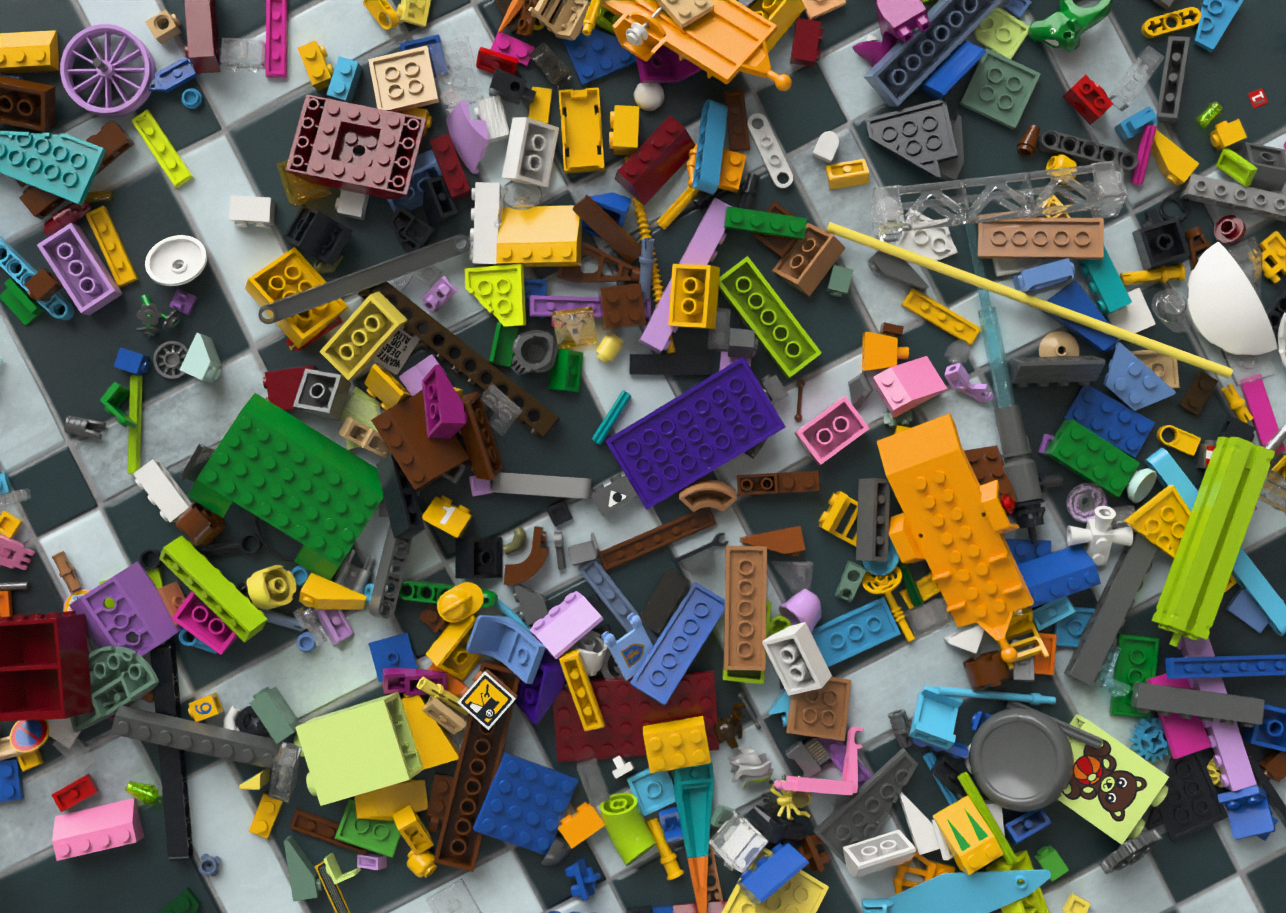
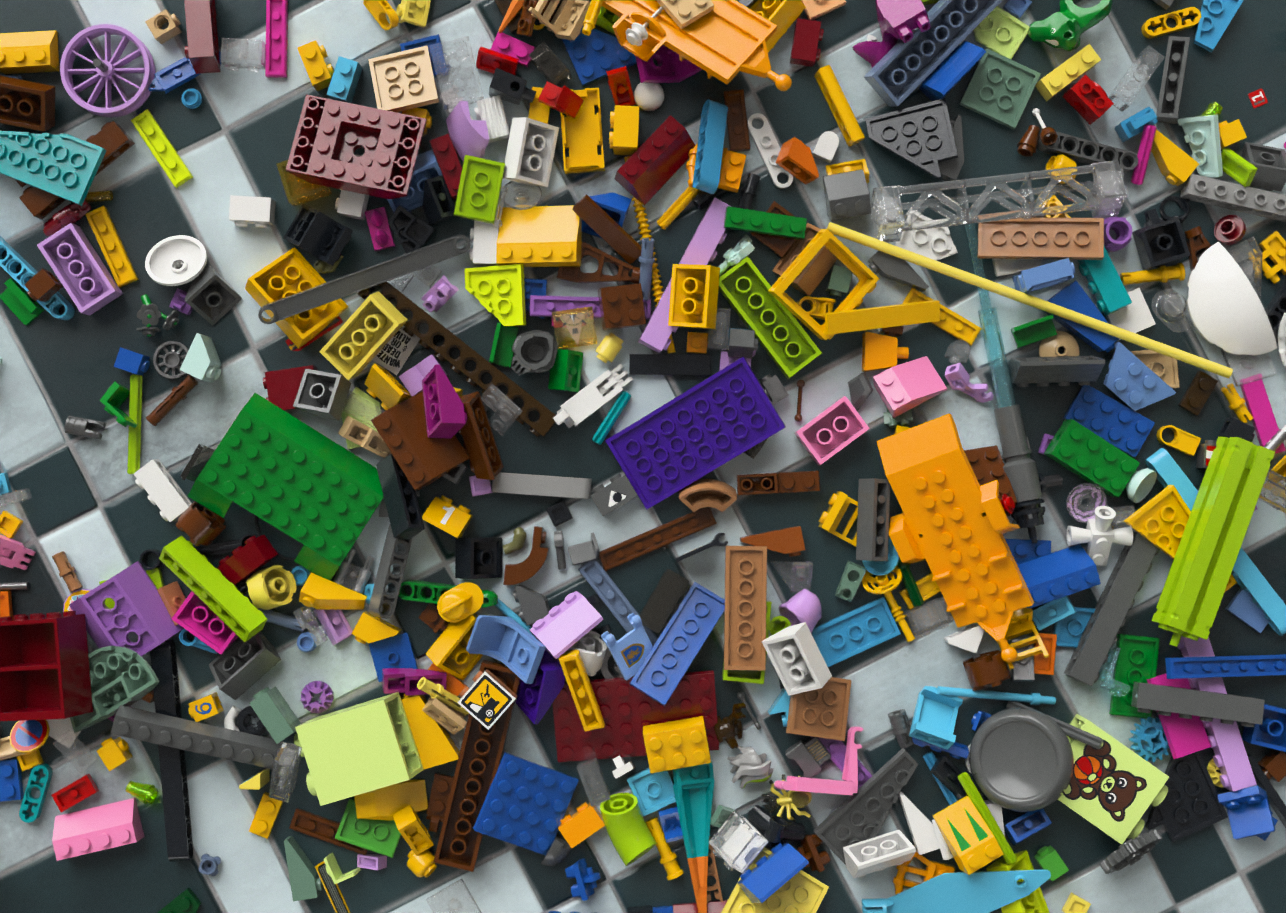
none -> teal beam [19,763,53,823]
none -> yellow brick [96,737,133,772]
none -> reddish brown pin [146,375,198,426]
none -> dark grey slope [184,264,242,326]
none -> dark grey slope [209,631,281,700]
none -> dark red brick [217,535,278,586]
none -> medium lavender gear [300,681,333,713]
none -> yellow slope [352,611,402,644]
none -> dark pink tile [365,207,395,252]
none -> lime tile [453,155,505,224]
none -> red slope [538,81,584,119]
none -> white hinge [553,364,633,428]
none -> red slope [606,66,635,106]
none -> light orange plate [686,332,708,354]
none -> light aqua piece [718,234,755,276]
none -> yellow piece [768,229,879,340]
none -> orange slope [776,137,819,184]
none -> yellow piece [797,296,836,320]
none -> yellow brick [814,65,865,147]
none -> slope [823,169,872,221]
none -> yellow tile [825,300,940,335]
none -> green panel [1011,314,1057,348]
none -> reddish brown hinge [1032,108,1058,145]
none -> light yellow brick [1035,44,1101,102]
none -> medium lavender piece [1104,216,1132,253]
none -> light aqua wing [1178,114,1223,178]

